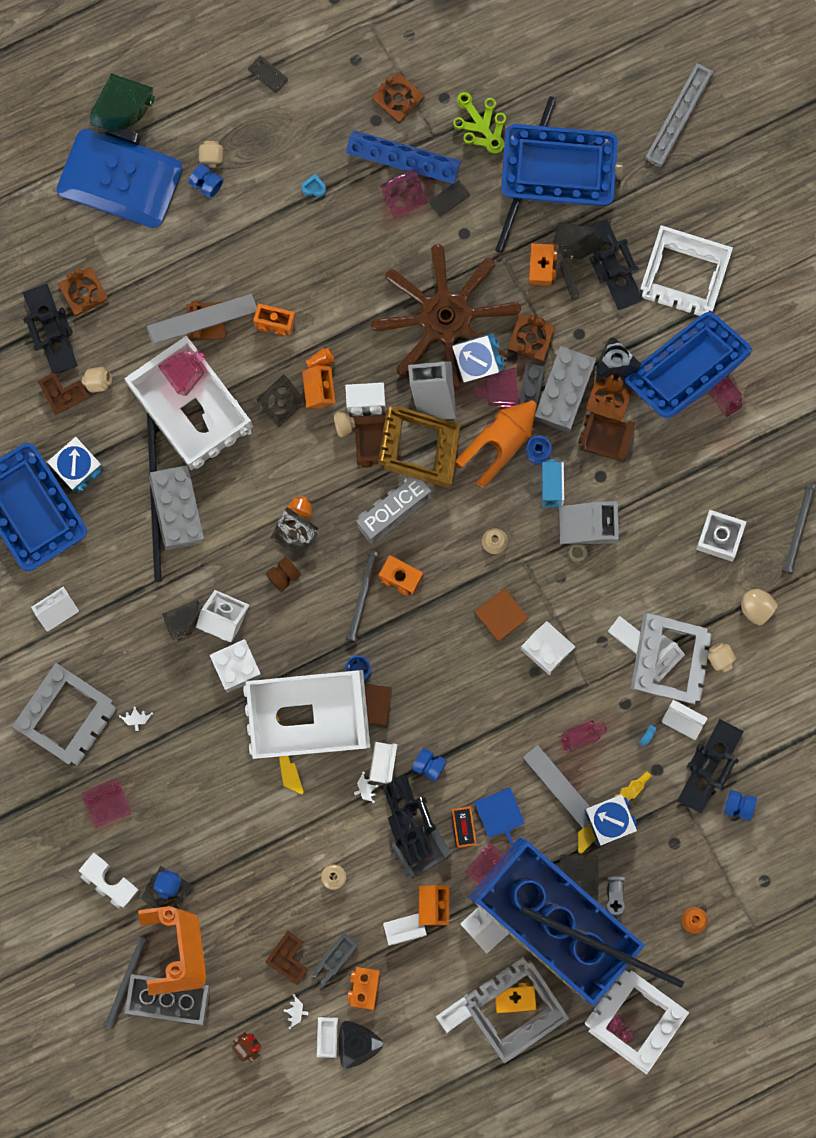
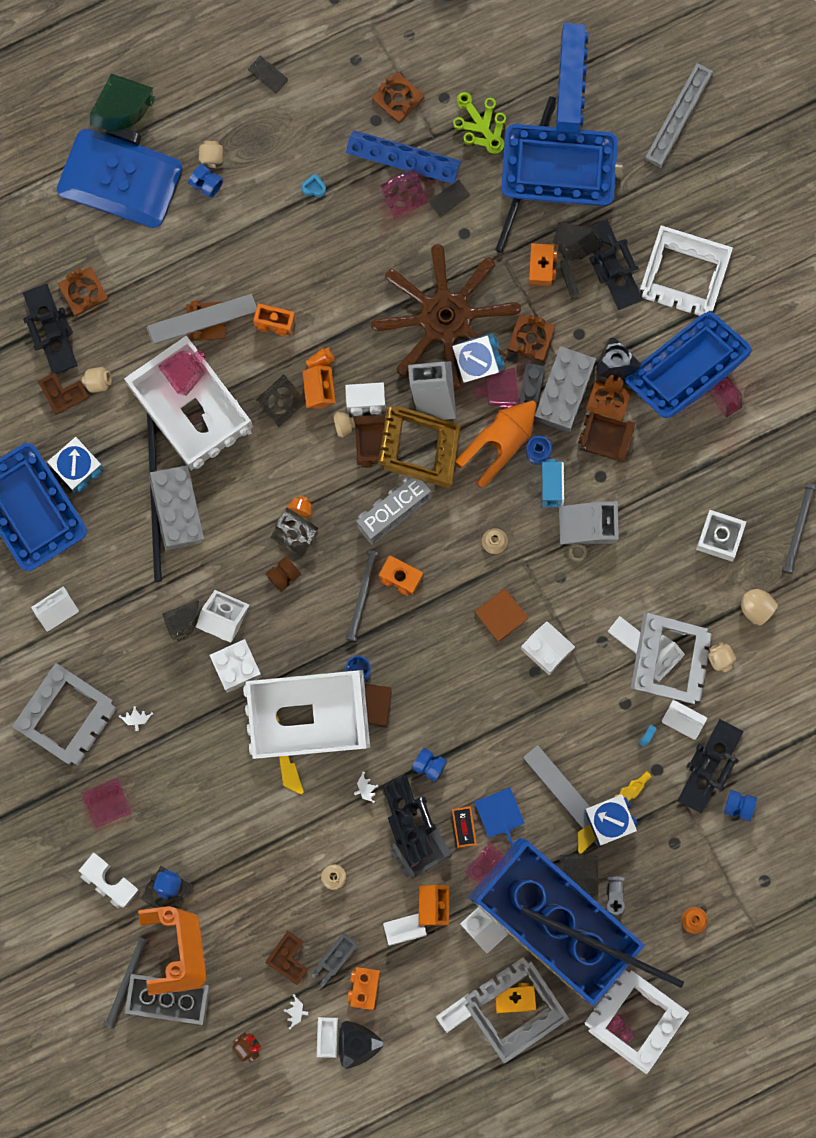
white panel [369,742,397,784] -> none
clear pink torso [559,720,608,754] -> none
none -> blue brick [556,23,589,132]

